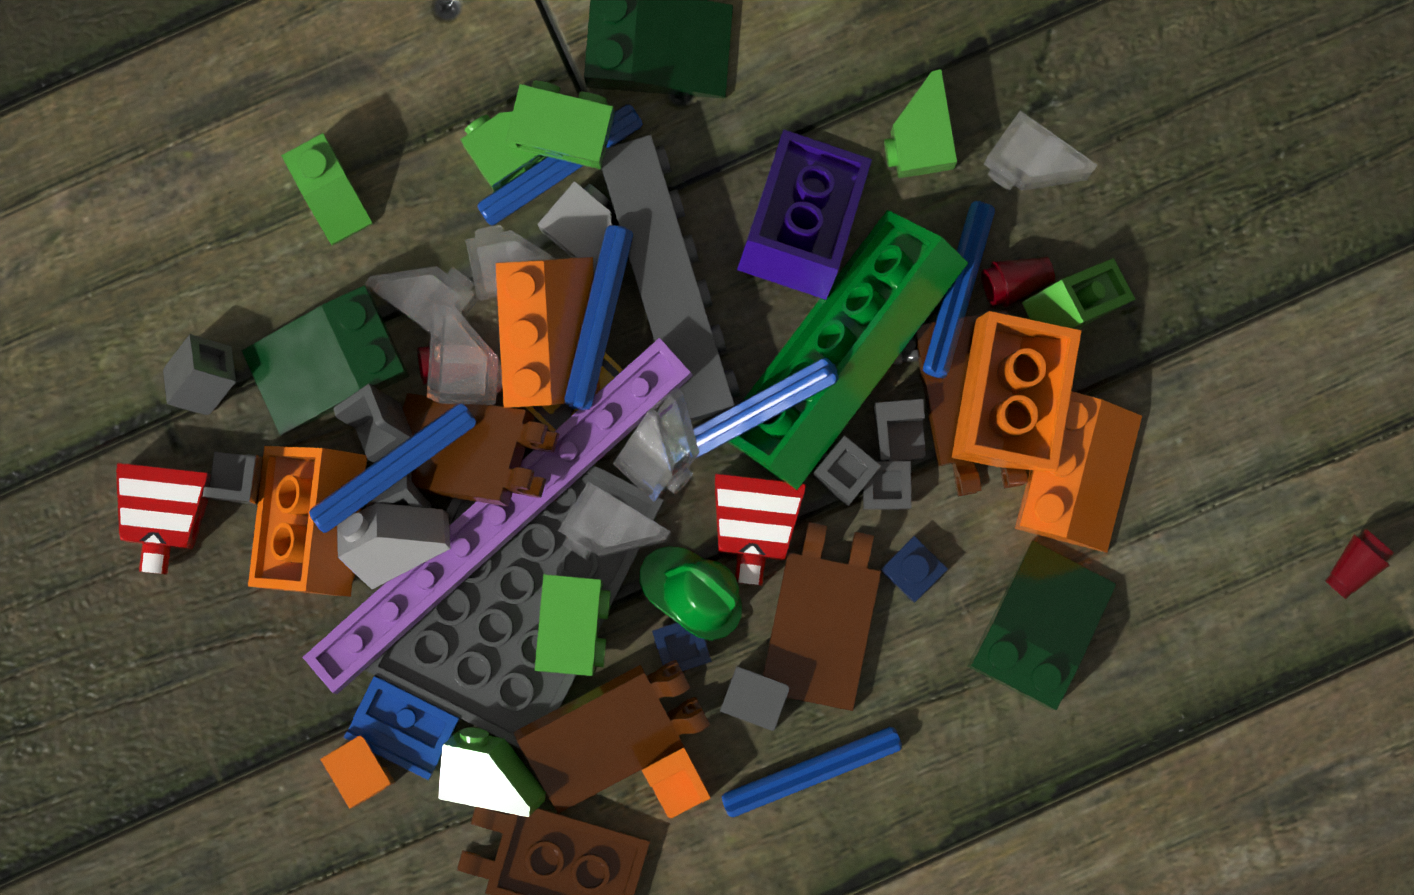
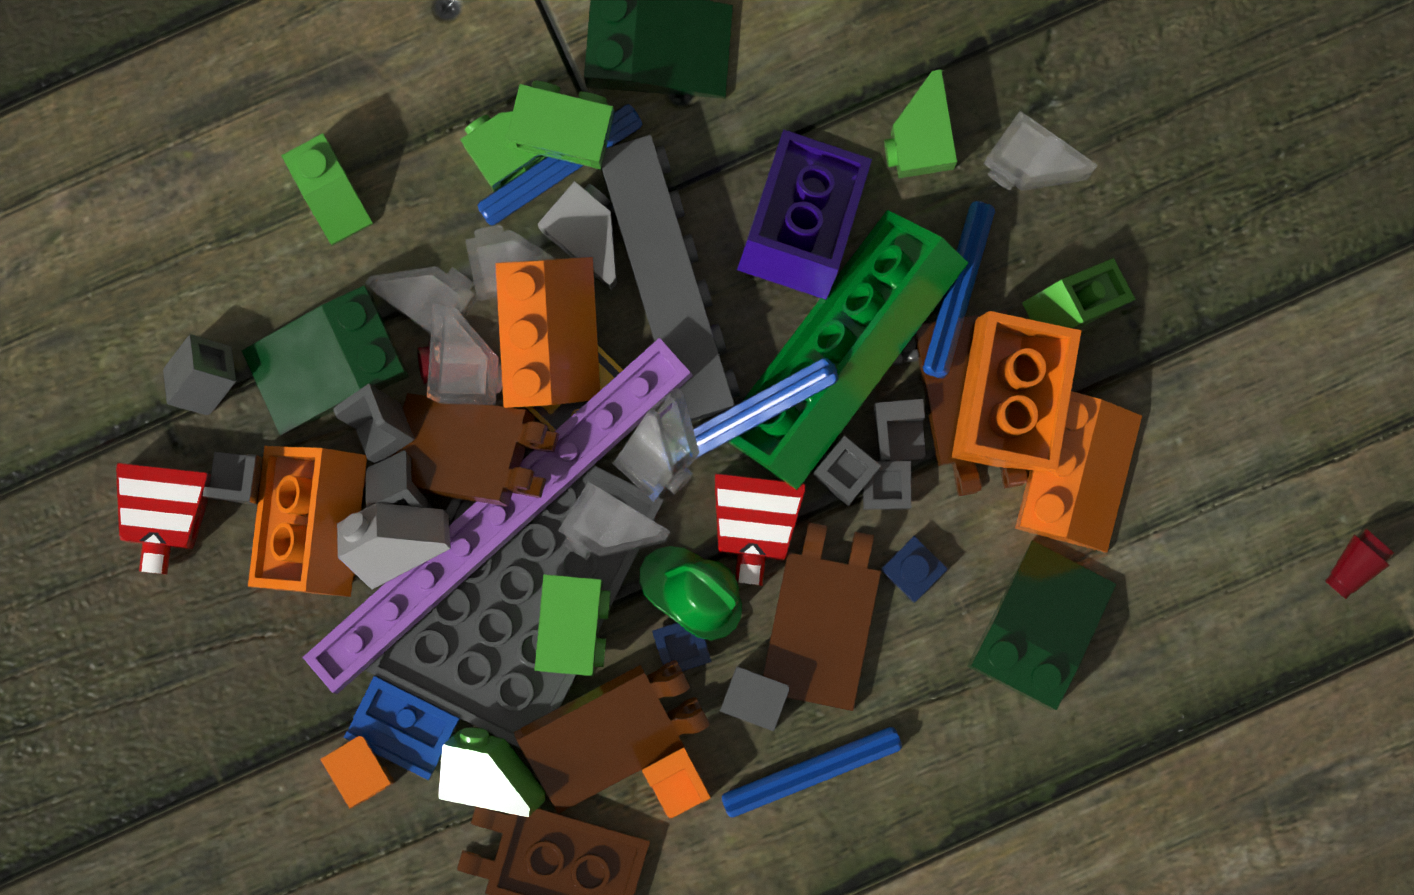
blue axle [309,403,476,533] -> none
blue axle [564,225,633,410] -> none
dark red cone [981,256,1055,307] -> none

